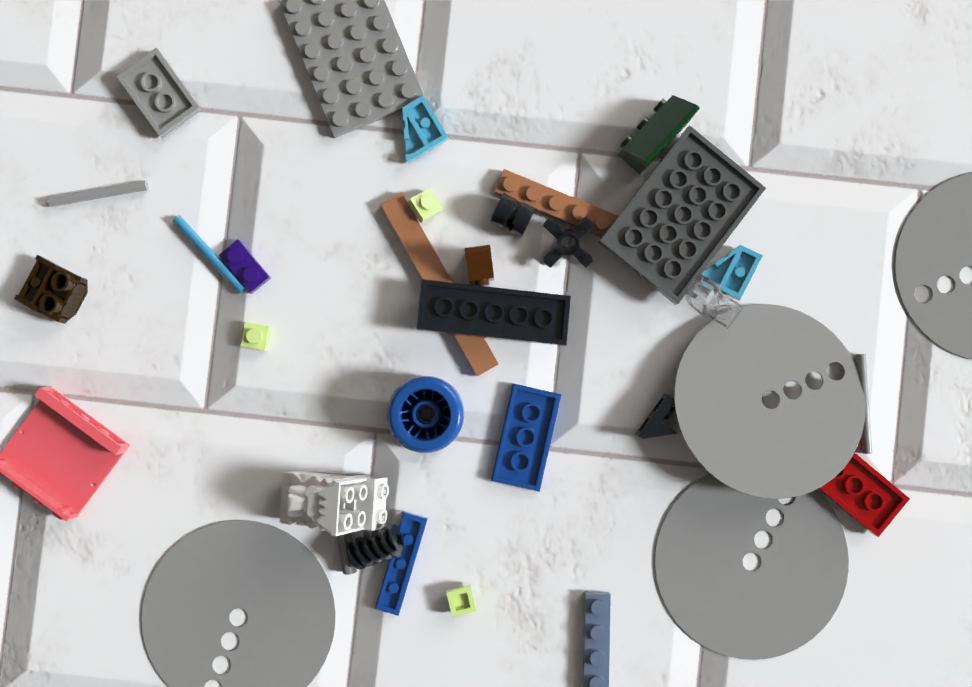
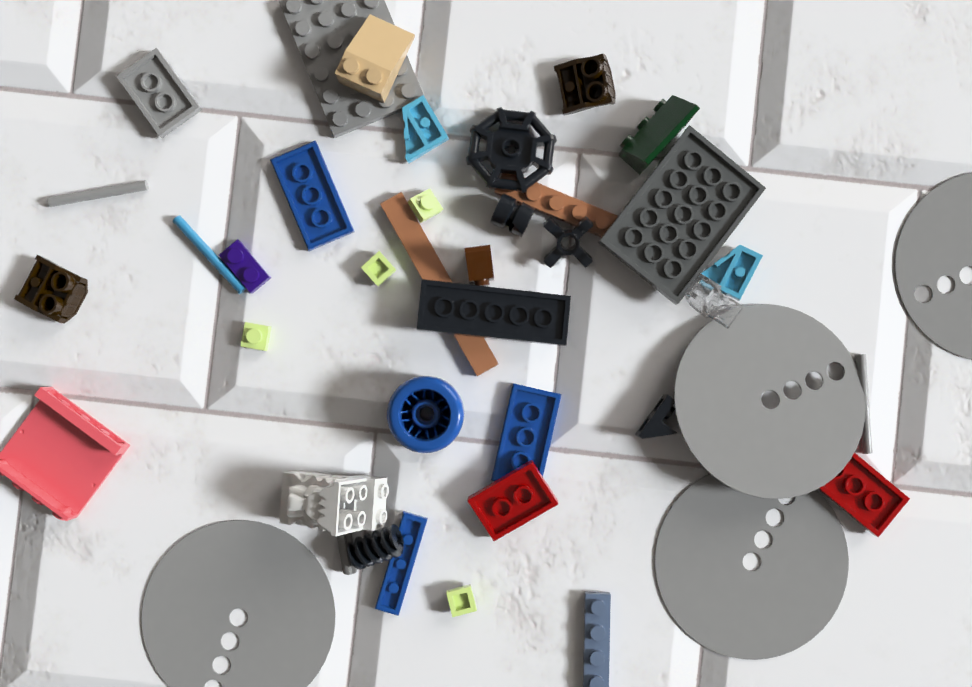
none -> blue tile [270,141,355,251]
none -> tan slope [335,14,415,103]
none -> yellowish green plate [361,251,397,287]
none -> black plate [466,107,557,193]
none -> red plate [467,460,558,541]
none -> dark brown slope [554,54,616,115]

